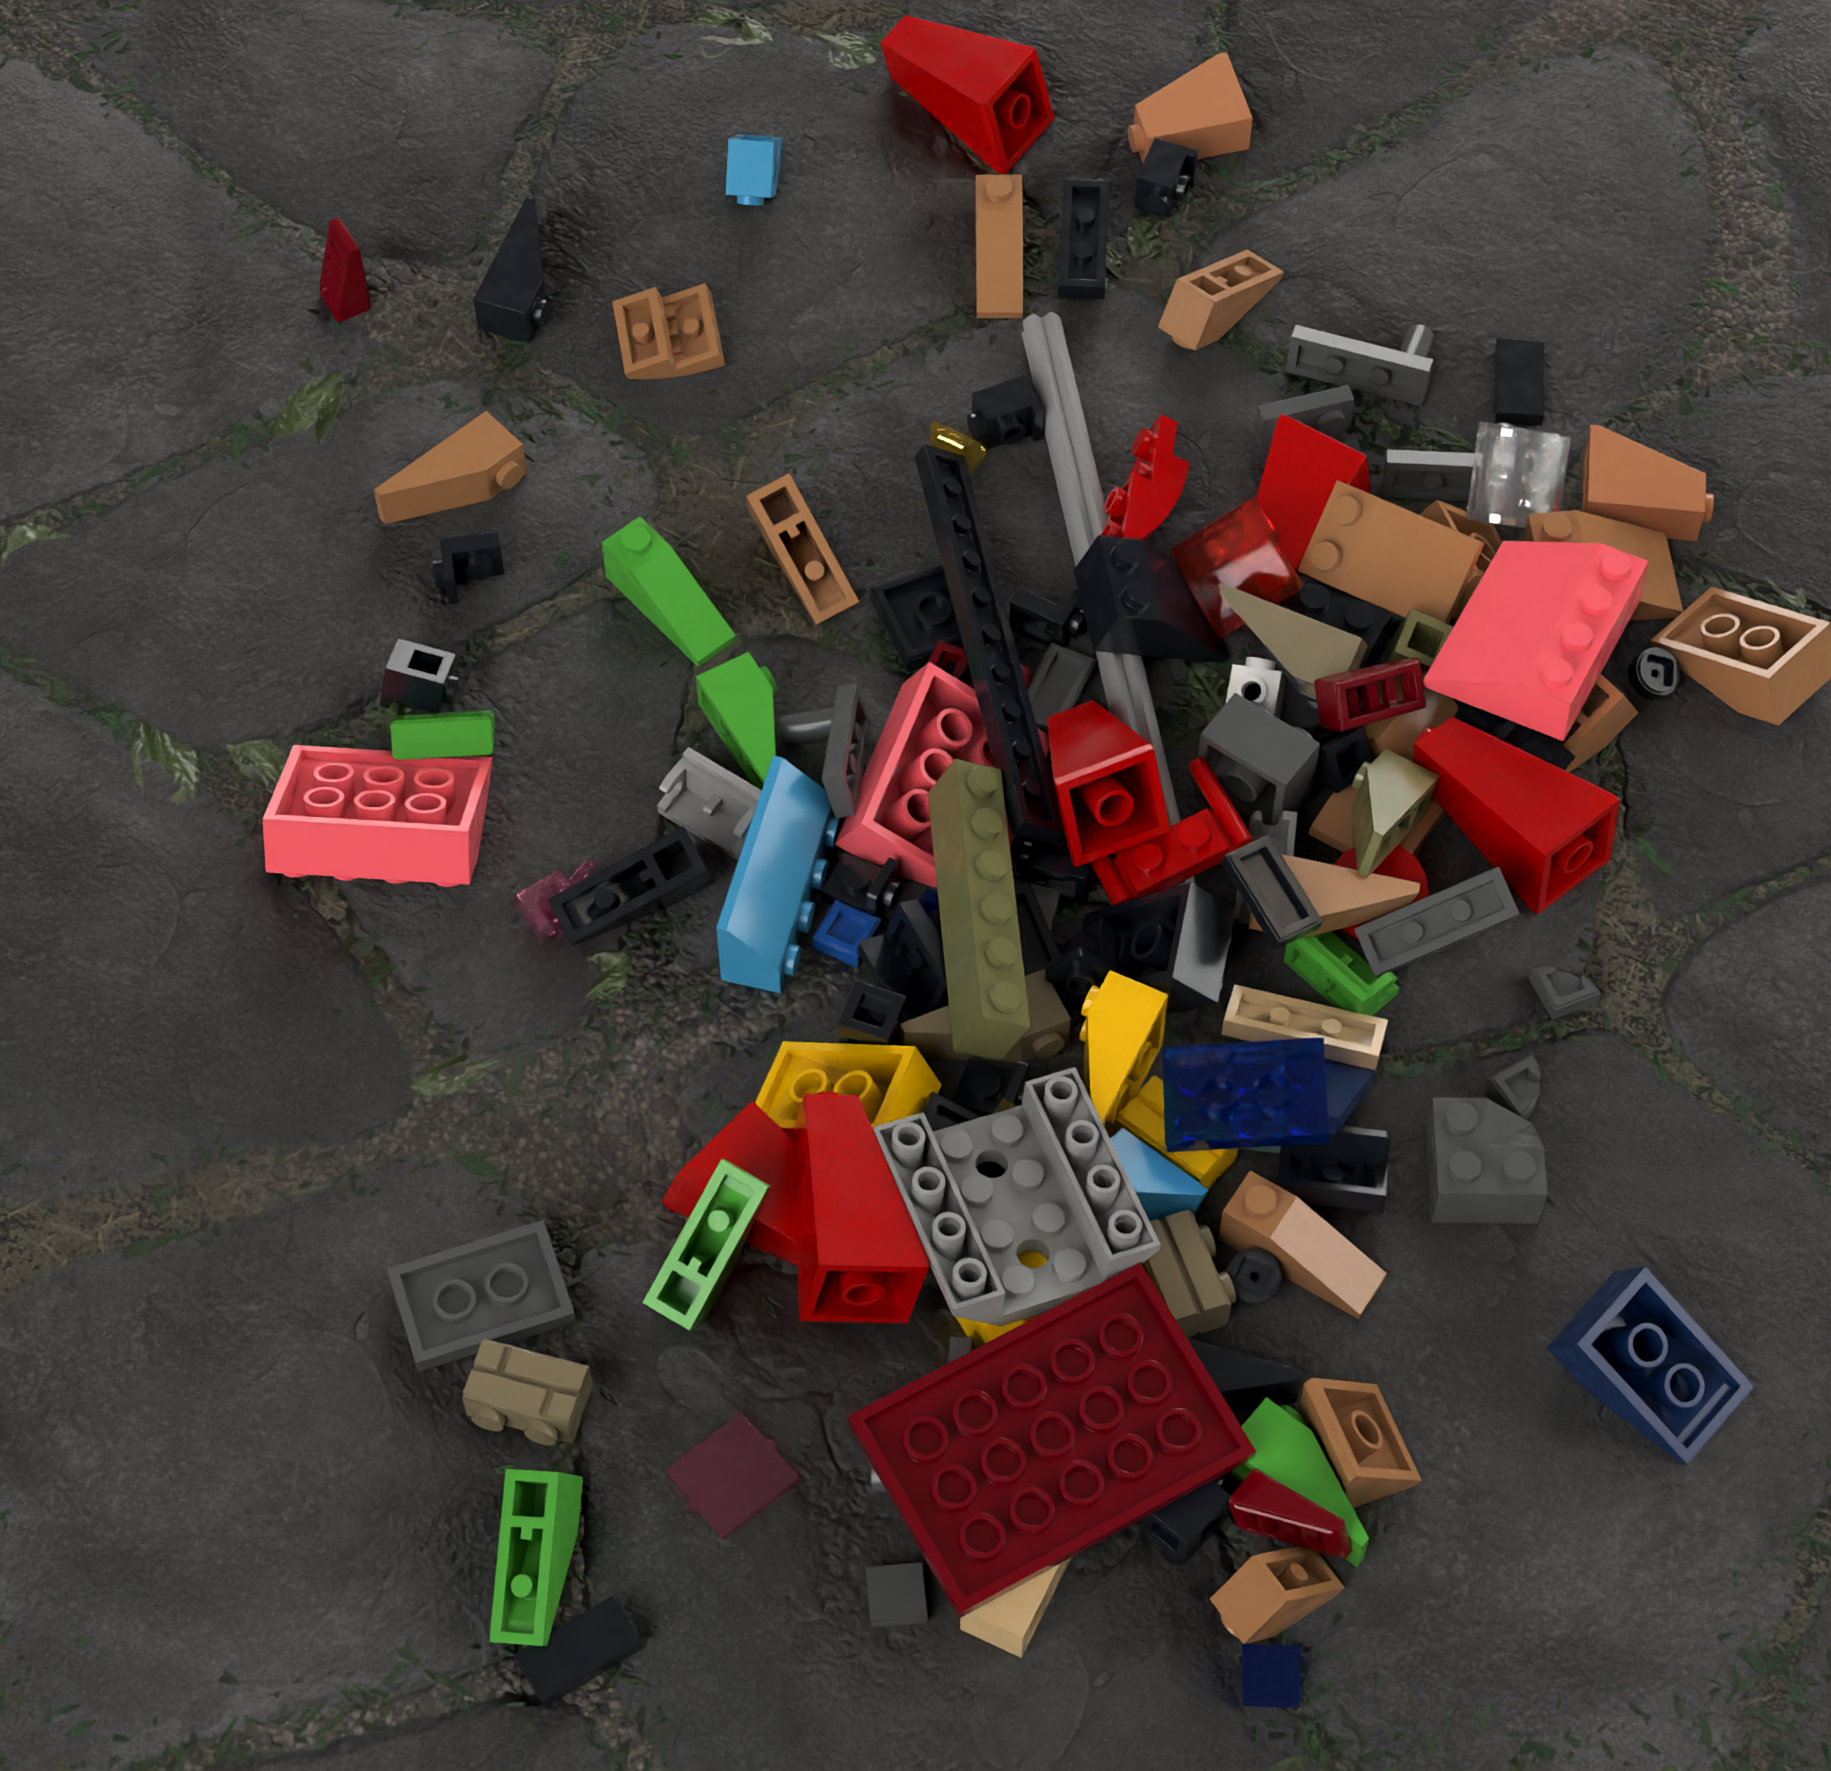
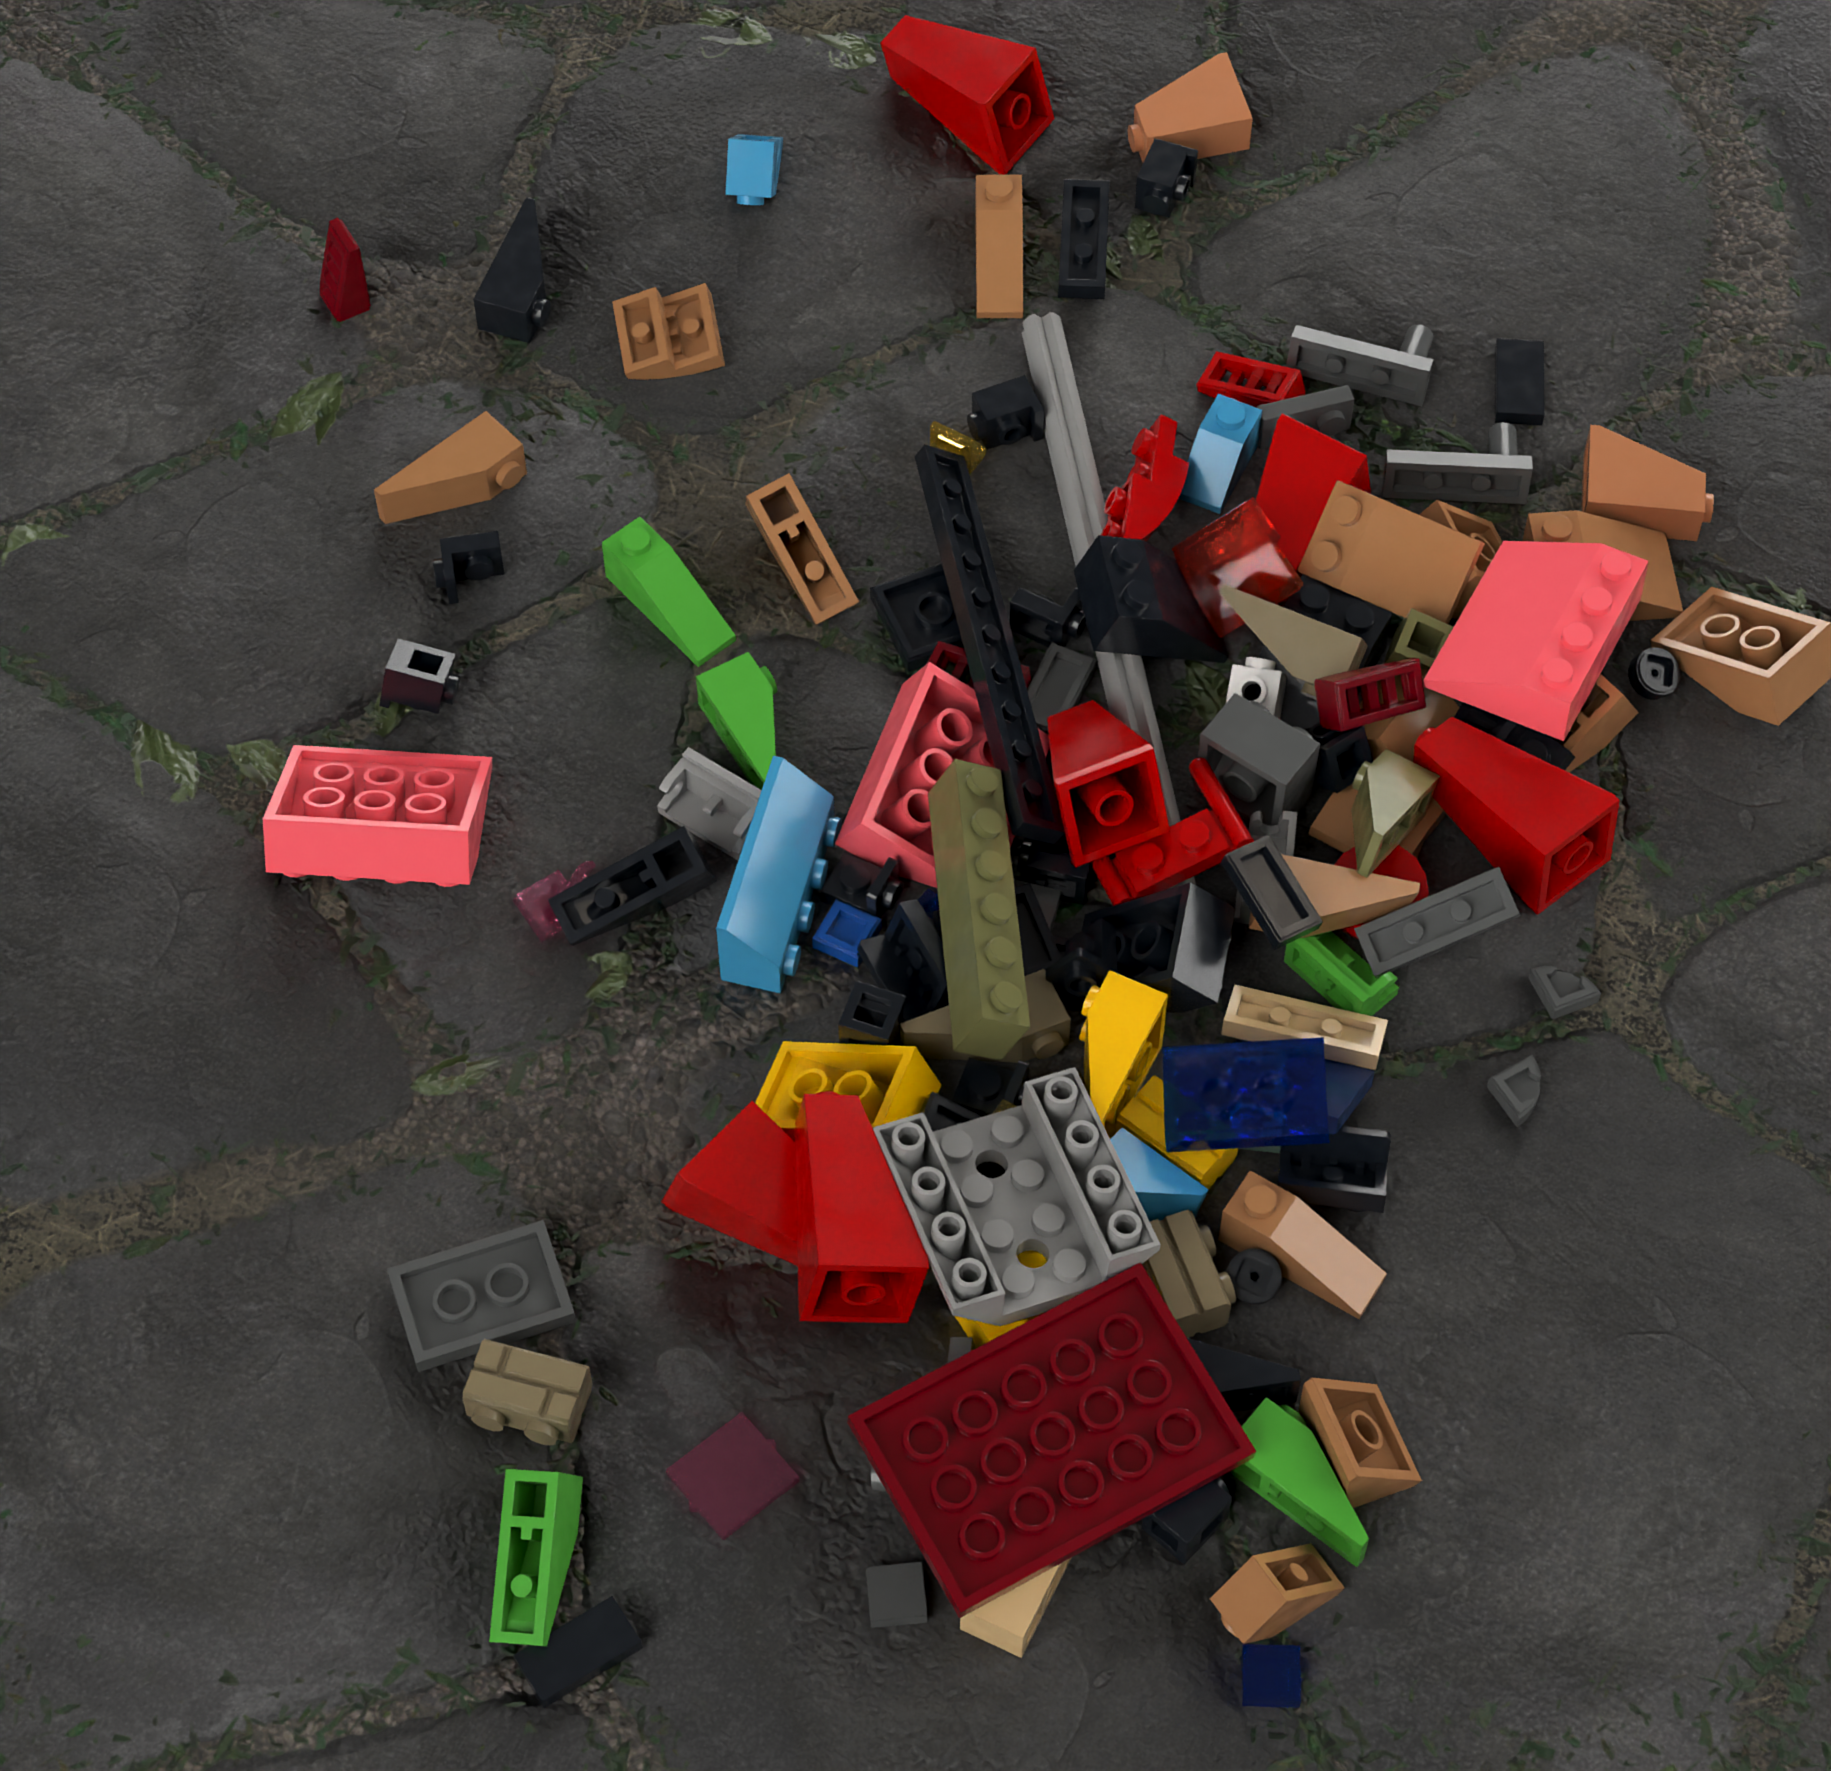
bright green slope [390,710,495,760] -> none
bright green slope [642,1158,771,1331] -> none
dark grey piece [780,683,870,818] -> none
medium nougat slope [1158,249,1284,350] -> none
dark red slope [1229,1469,1352,1559] -> none
dark grey slope [1426,1097,1548,1224] -> none
clear slope [1466,422,1571,529] -> none
dark blue slope [1547,1267,1754,1465] -> none
none -> dark azure slope [1179,394,1262,514]
none -> red slope [1196,351,1306,408]

